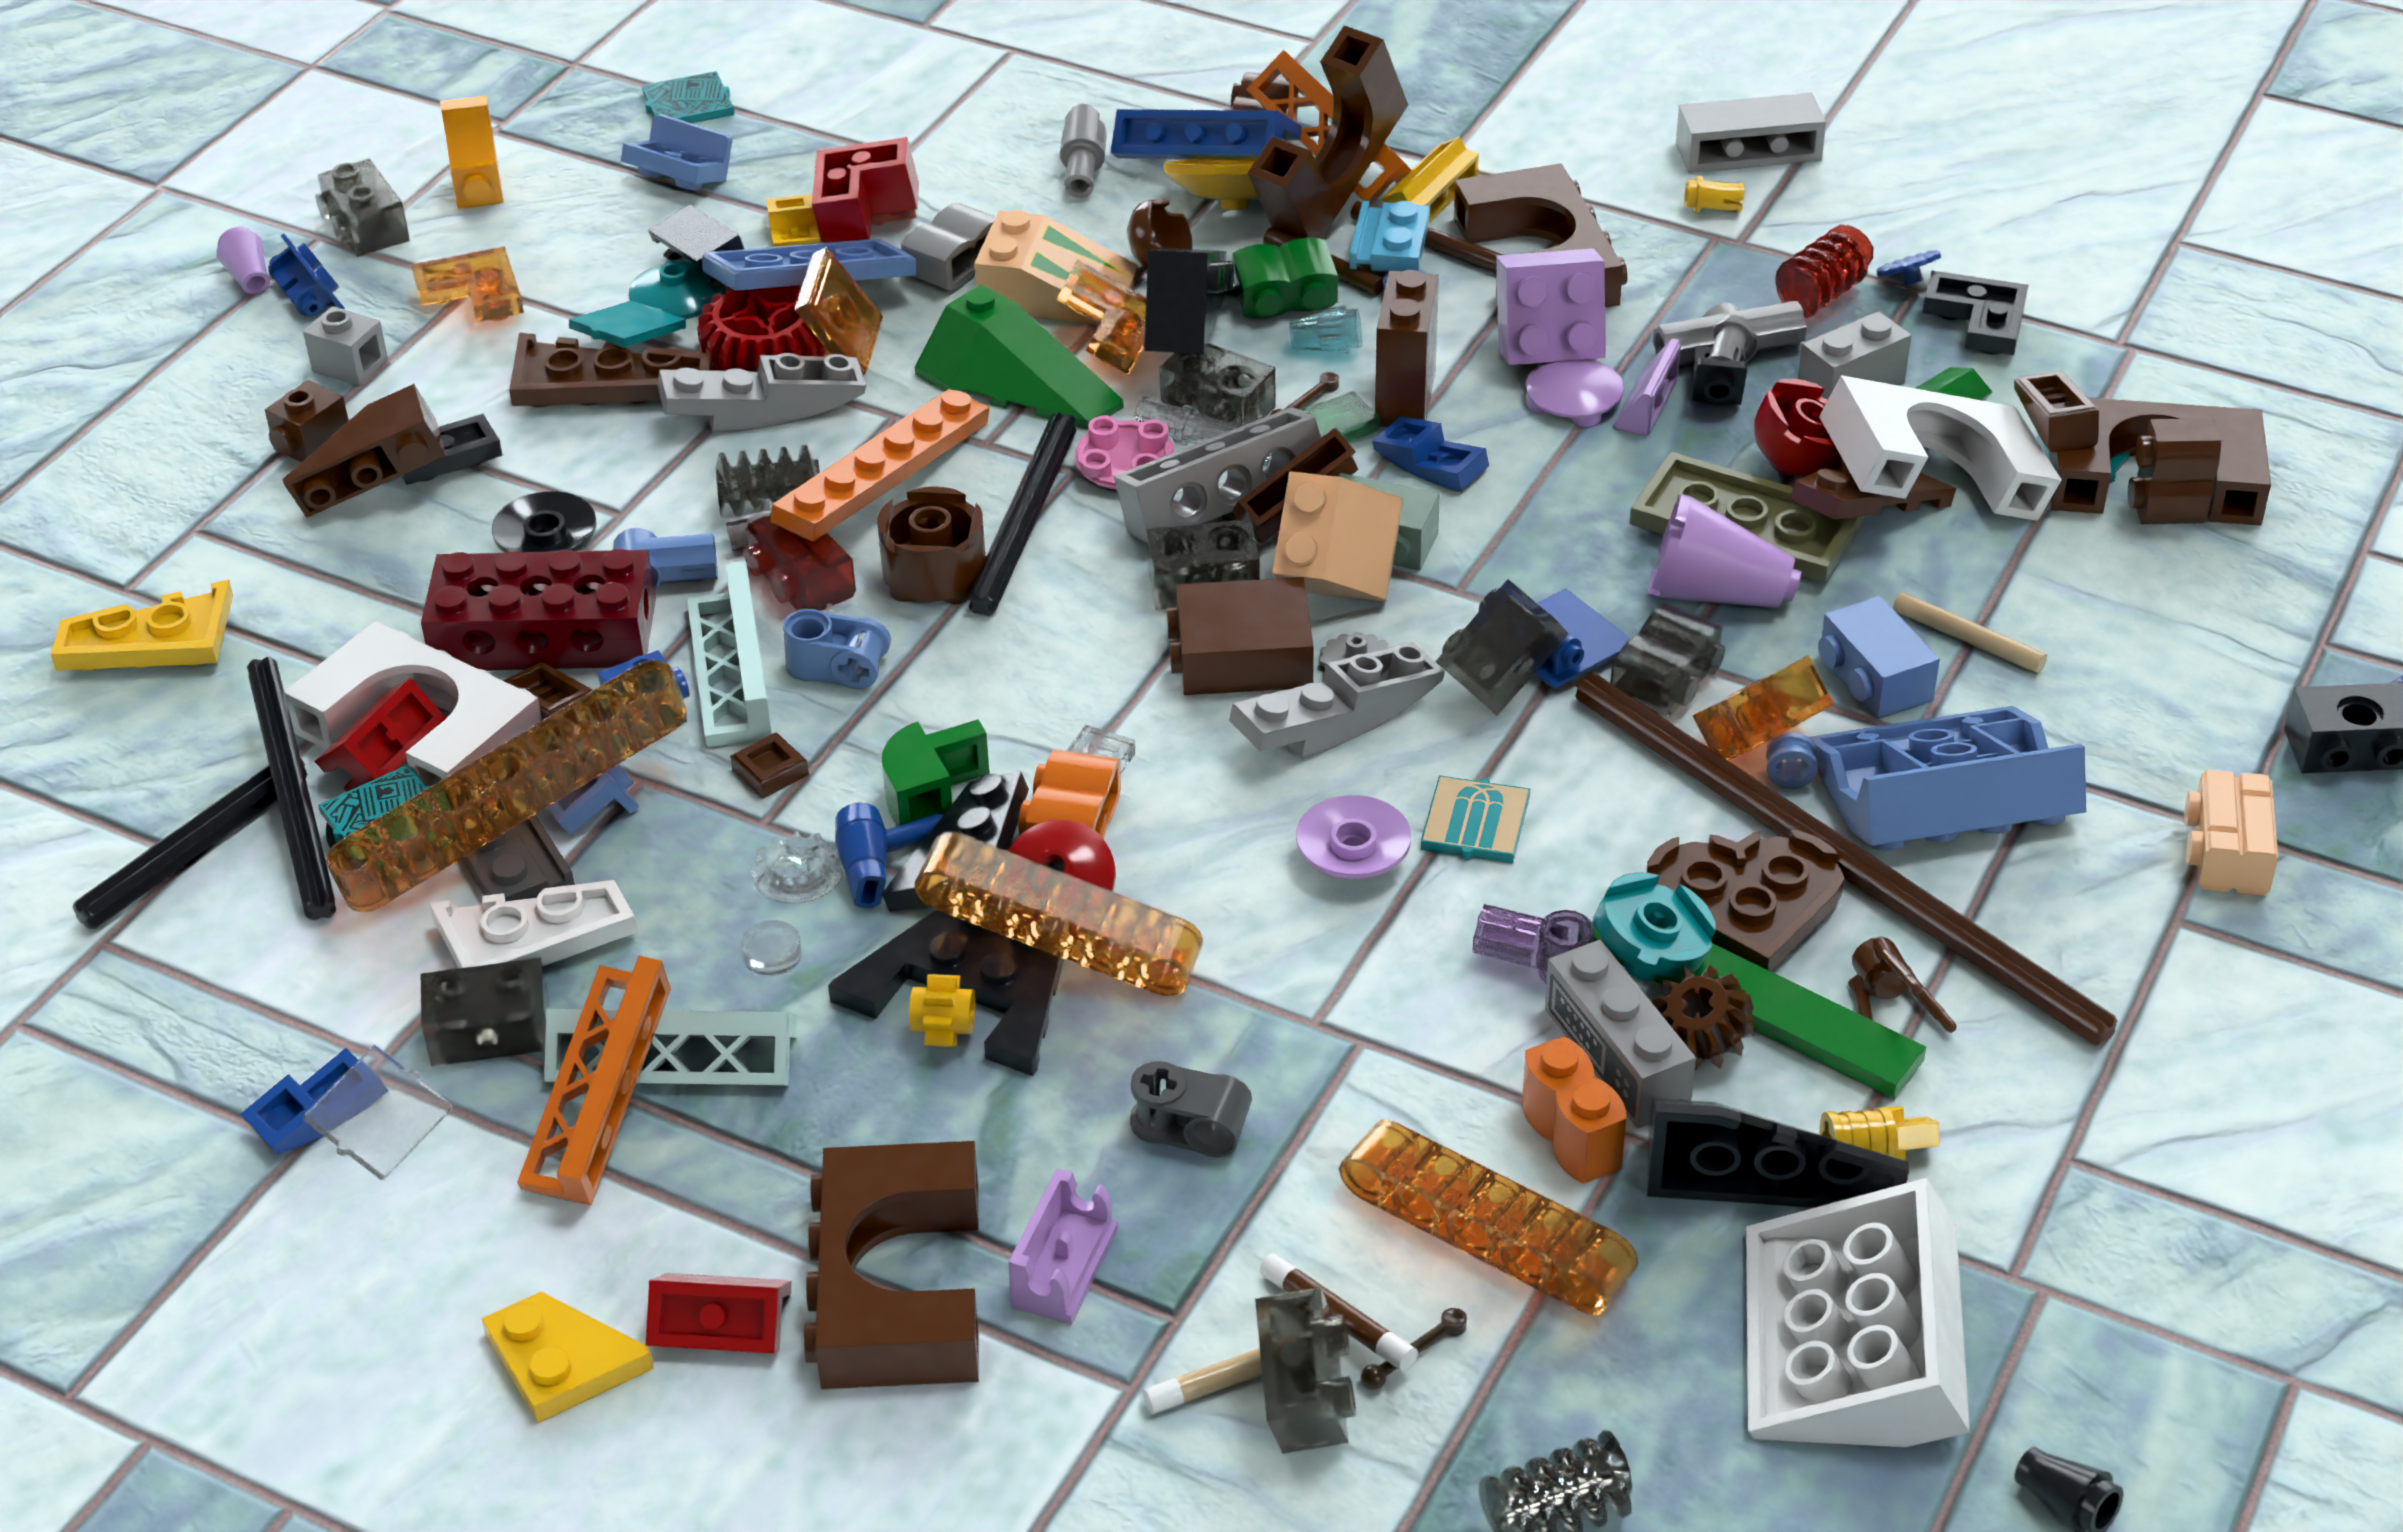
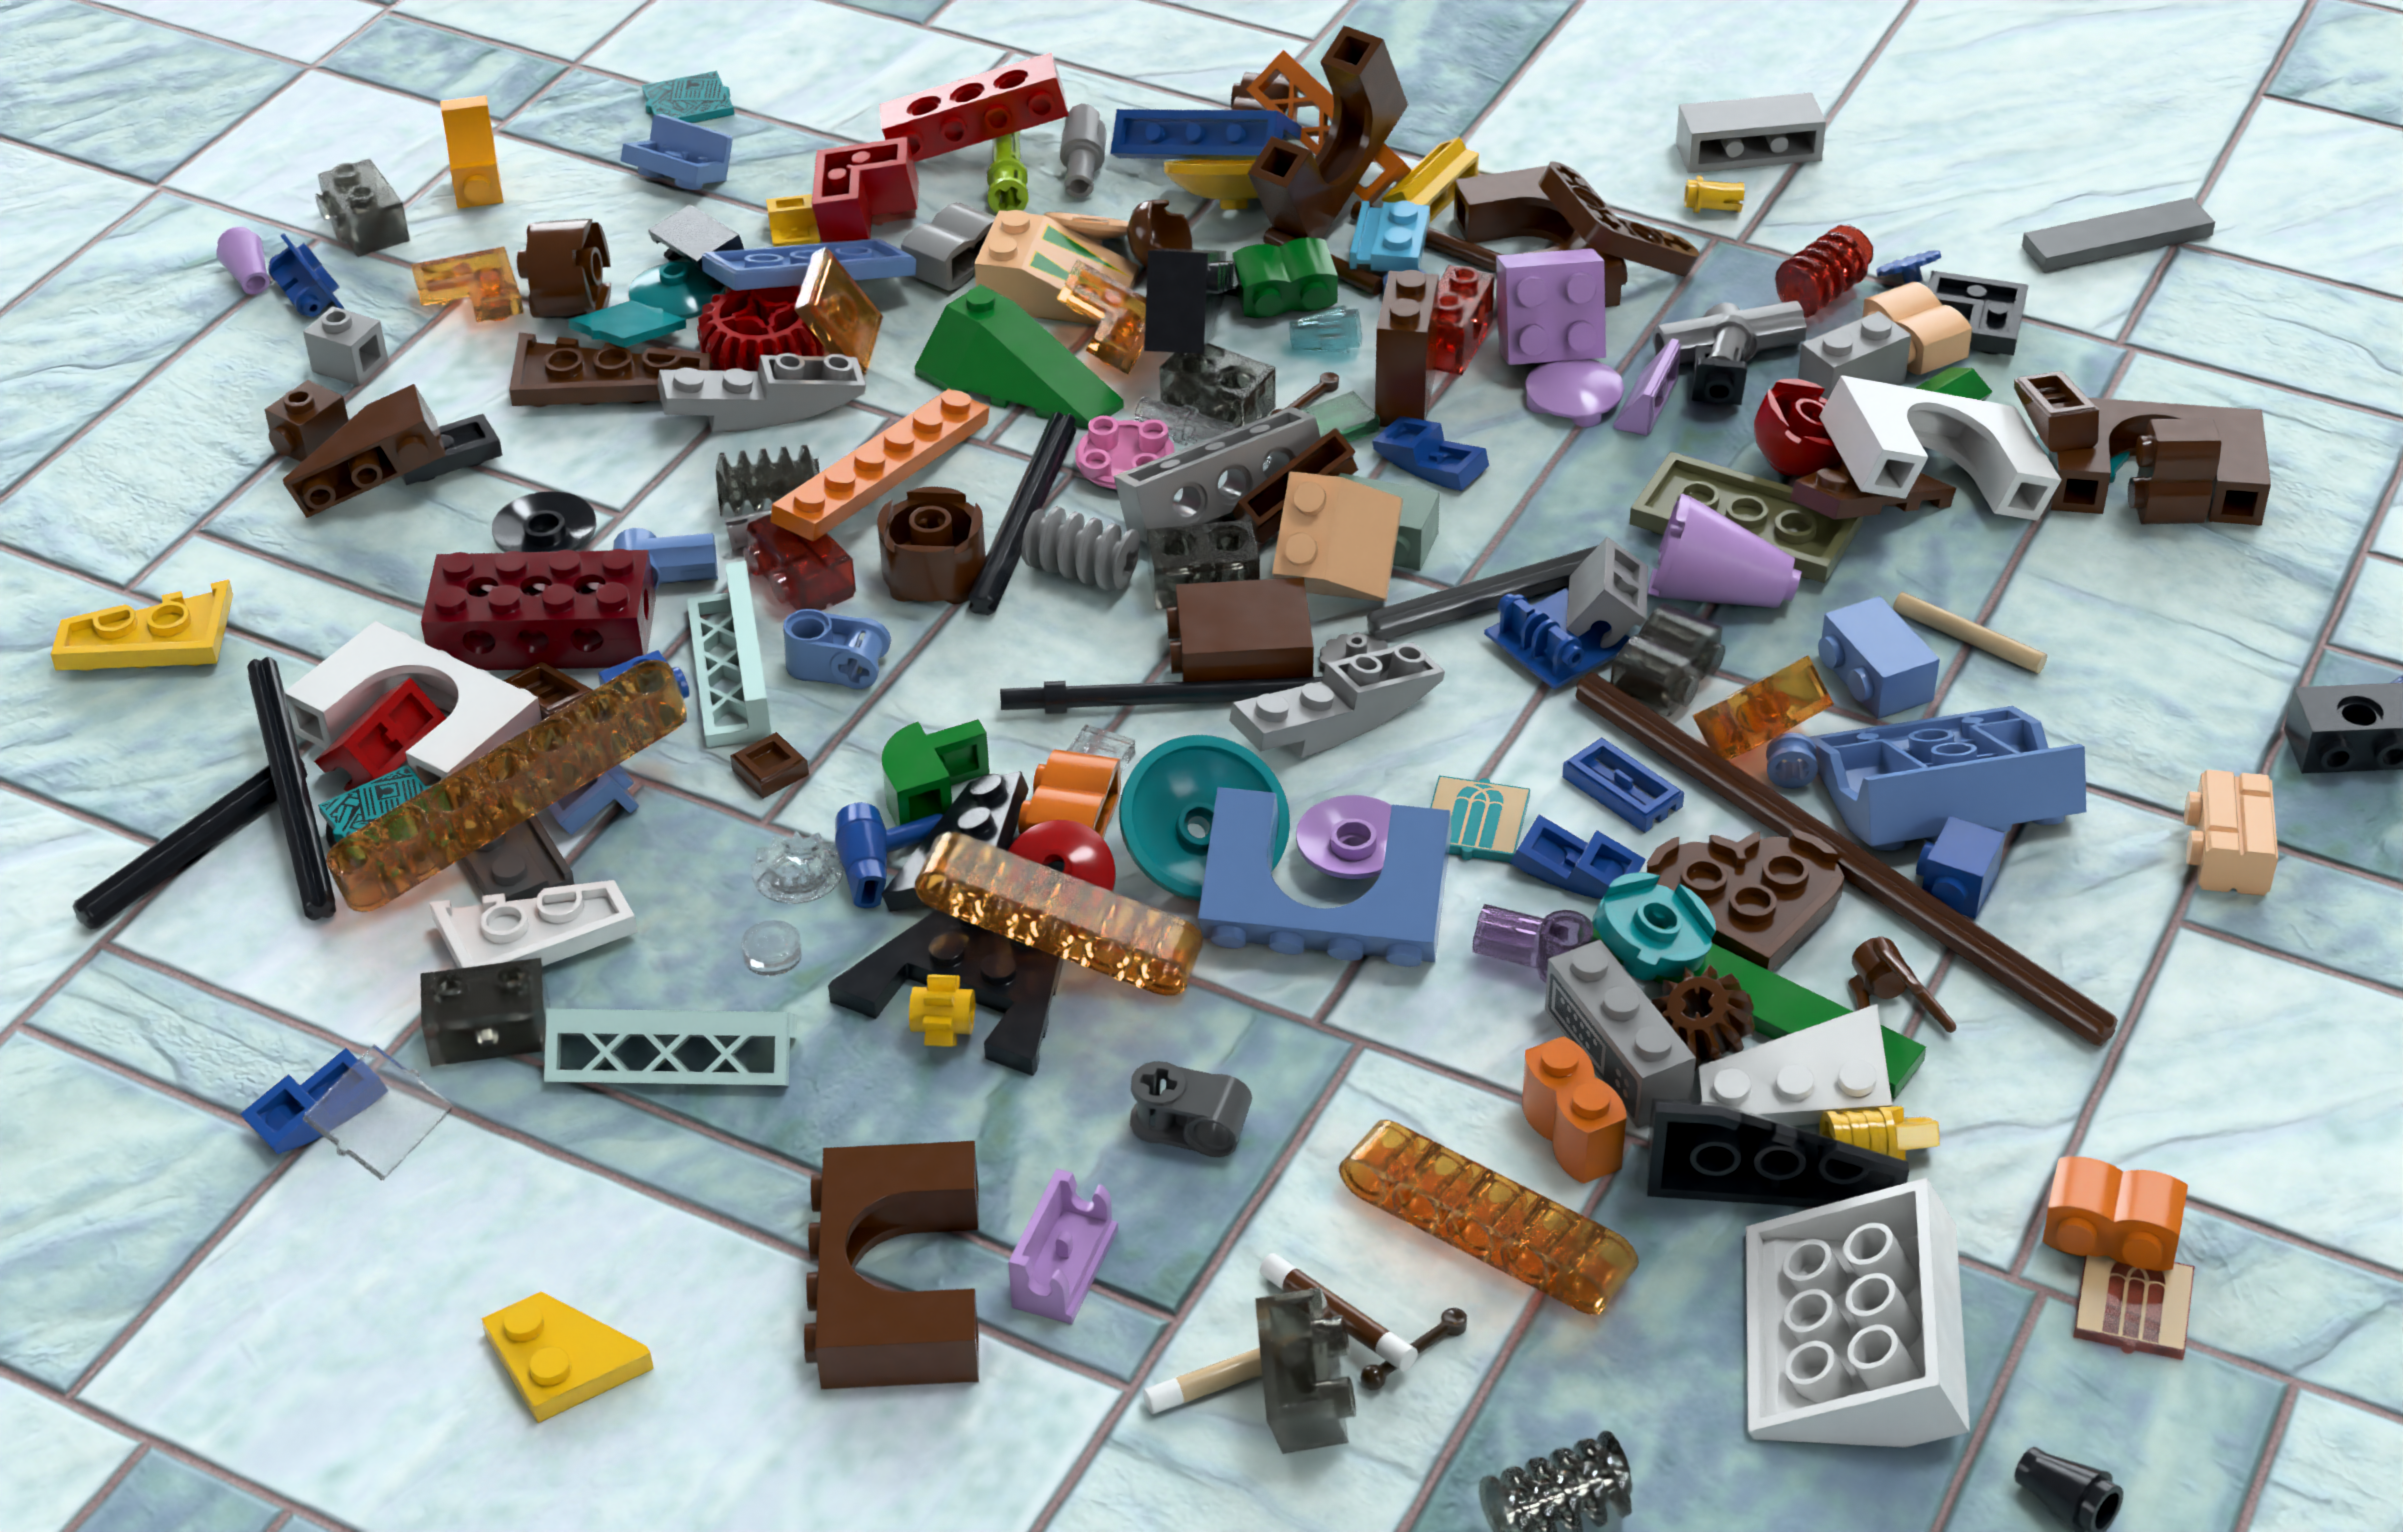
orange fence [517,955,671,1206] -> none
red panel [645,1273,792,1354] -> none
clear smoke brick [1435,579,1570,716] -> none
none -> reddish brown brick [517,219,611,318]
none -> red brick [879,52,1069,162]
none -> lime pin [987,131,1029,213]
none -> black bar [1000,677,1323,714]
none -> light grey piece [1021,506,1140,592]
none -> light nougat dish [1044,212,1129,246]
none -> teal dish [1119,735,1290,901]
none -> medium blue arch [1198,787,1452,967]
none -> dark grey axle [1367,545,1598,641]
none -> clear red brick [1436,265,1495,376]
none -> blue slope [1510,814,1646,900]
none -> reddish brown beam [1538,161,1700,276]
none -> blue tile [1562,737,1684,833]
none -> light grey hinge [1566,537,1648,648]
none -> white wing [1698,1004,1892,1126]
none -> light nougat brick [1862,282,1972,375]
none -> brick [1916,816,2006,919]
none -> tile [2021,197,2215,272]
none -> orange brick [2042,1156,2188,1271]
none -> piece [2073,1254,2195,1360]

